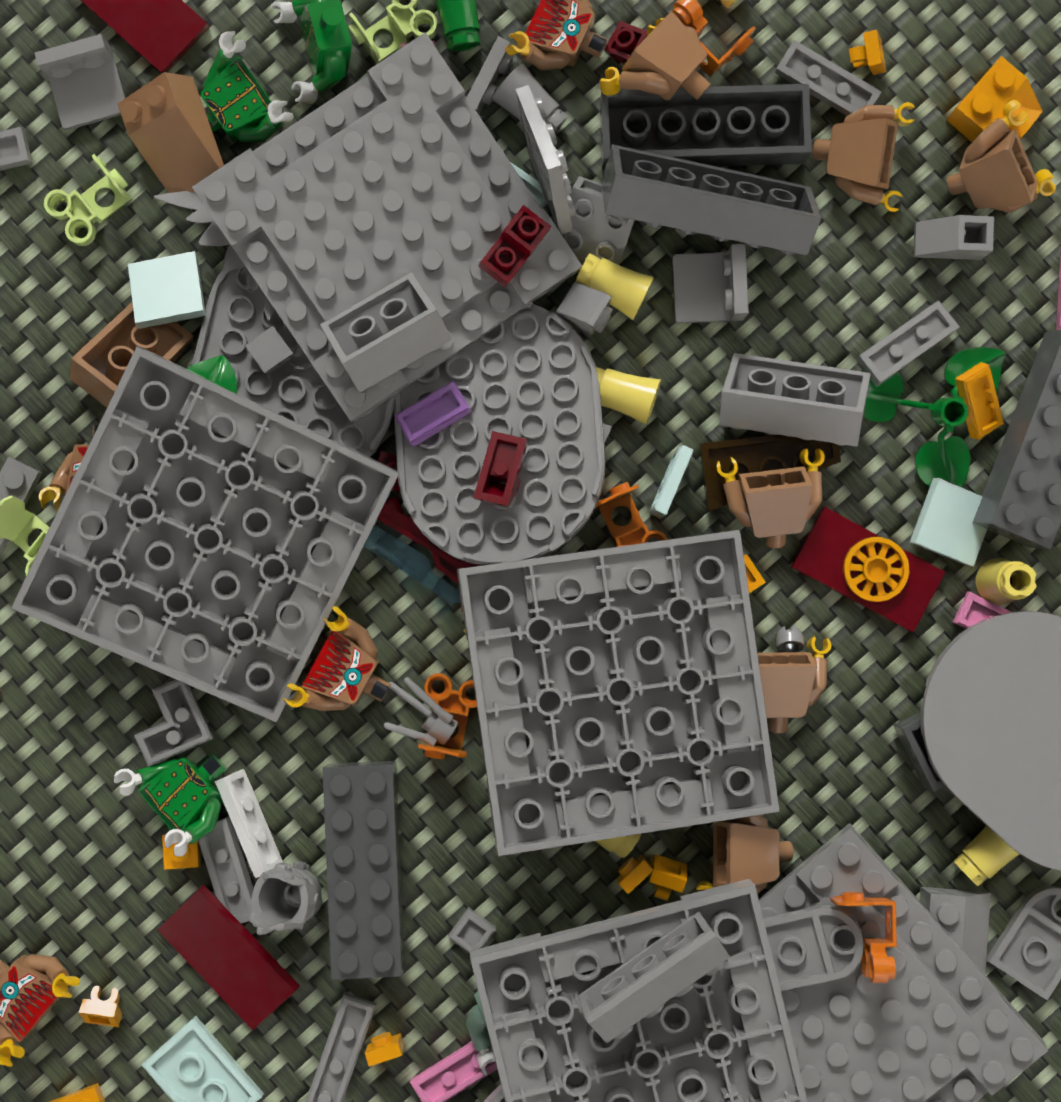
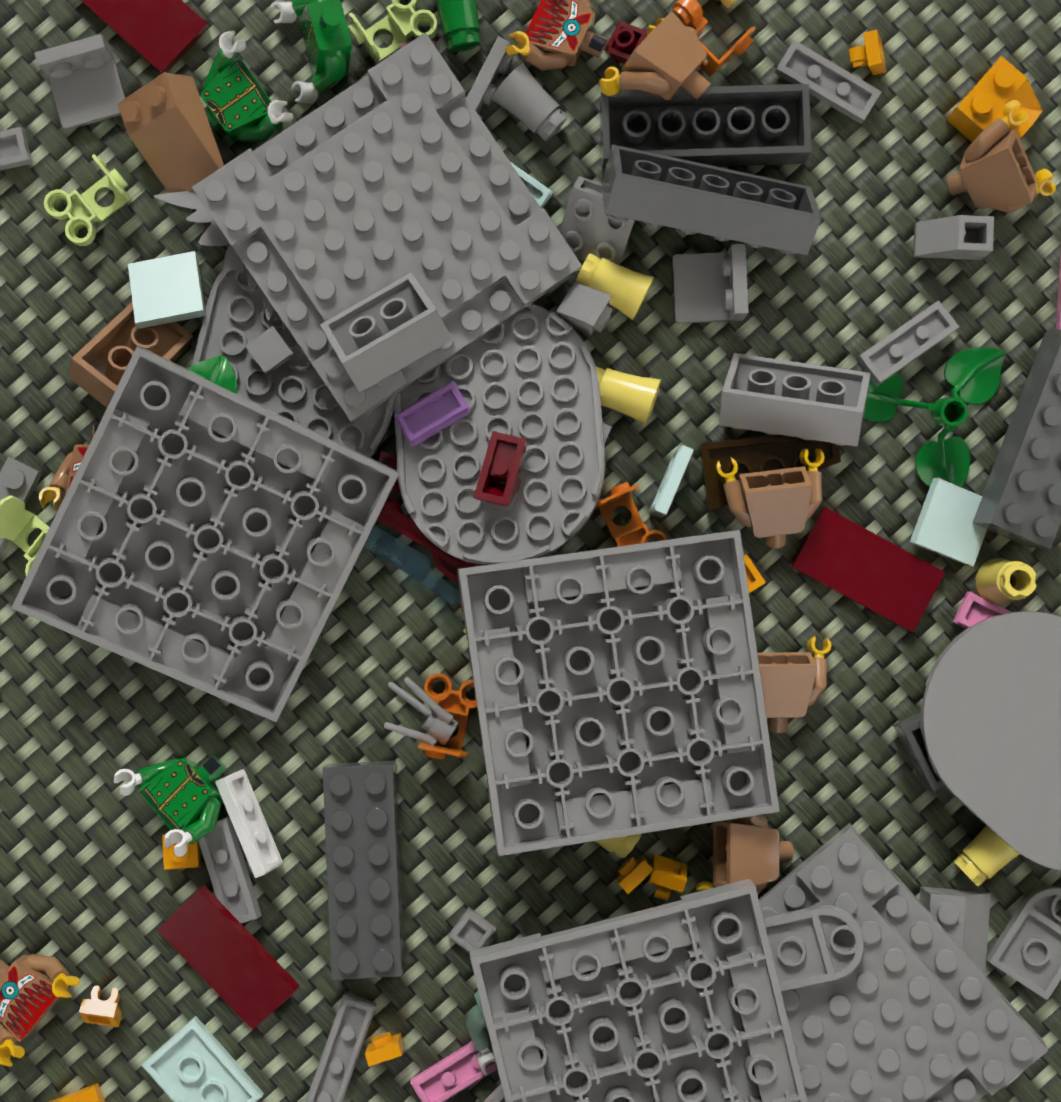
light grey brick [134,679,213,767] -> none
light grey helmet [250,861,322,935] -> none
torso [282,606,391,711] -> none
dark red slope [478,205,552,287] -> none
light grey plate [515,85,576,234] -> none
light grey slope [578,912,730,1043] -> none
light grey hinge [776,625,805,653] -> none
medium nougat torso [812,102,915,212] -> none
orange piece [830,892,897,983] -> none
light orange wheel [843,537,909,602] -> none
light orange plate [955,362,1004,440] -> none

